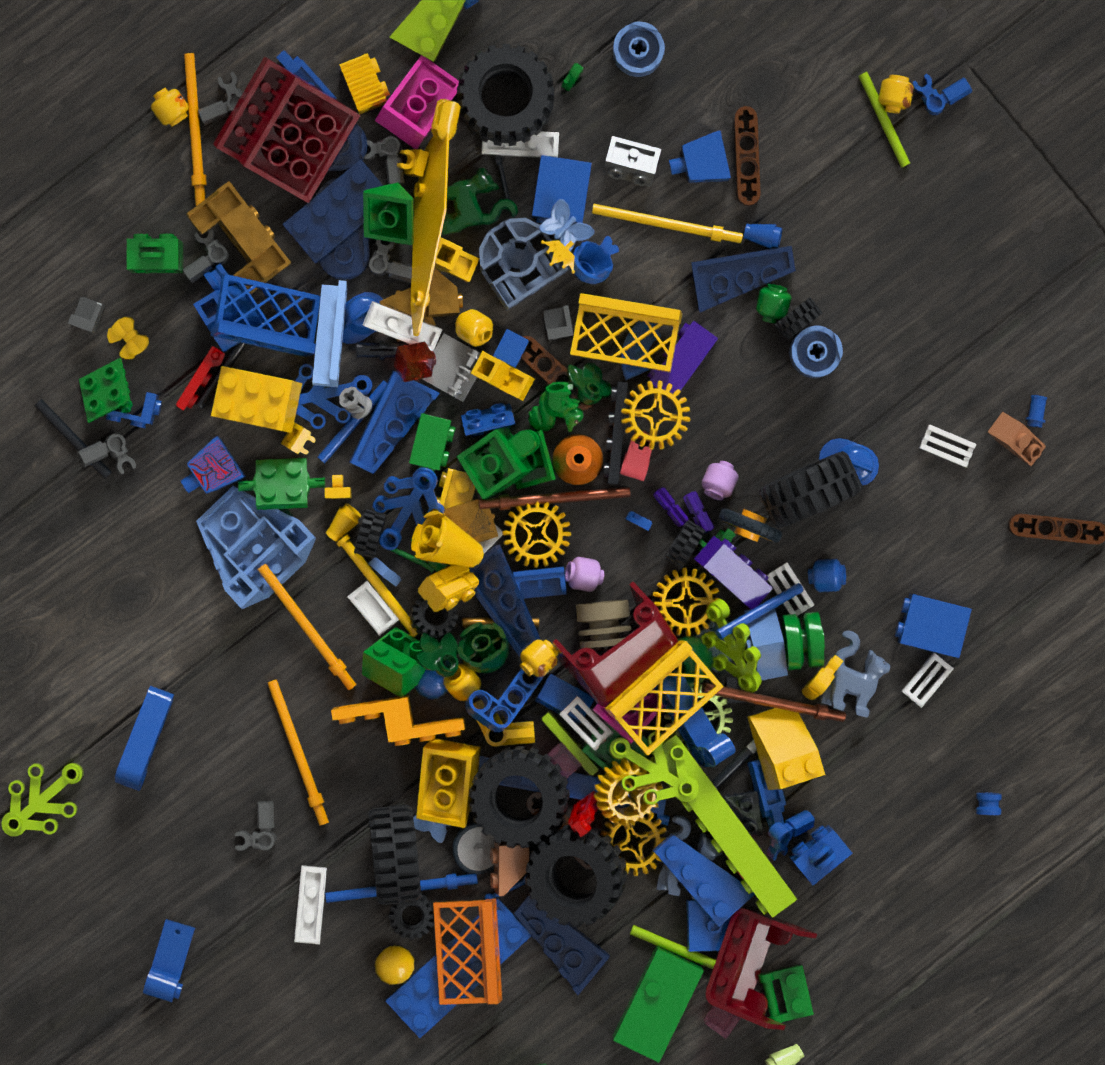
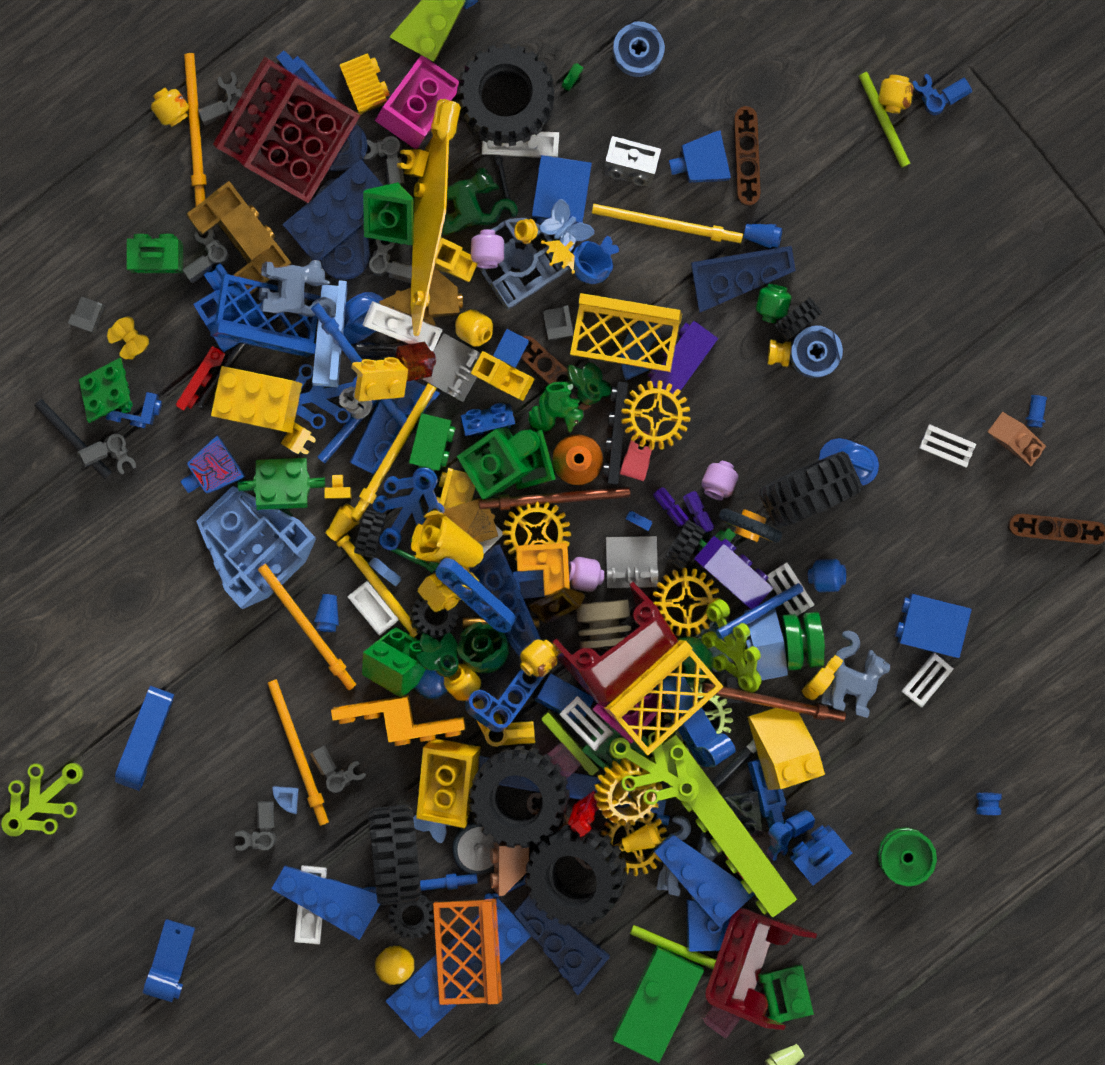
none -> sand blue animal [259,260,336,318]
none -> blue wing [272,866,380,940]
none -> medium blue tile [273,786,299,814]
none -> dark grey bar [310,745,366,793]
none -> blue bar [311,303,407,428]
none -> blue cone [314,594,339,632]
none -> yellow bar [351,383,437,521]
none -> yellow bracket [352,357,408,402]
none -> blue beam [435,558,516,633]
none -> lavender head [471,230,504,269]
none -> yellow plate [514,219,538,244]
none -> light orange tile [516,543,570,596]
none -> dark brown slope [529,587,585,625]
none -> light grey hinge [606,536,658,588]
none -> yellow cone [622,823,662,853]
none -> yellow wheel [767,340,791,367]
none -> green wheel [877,827,937,886]

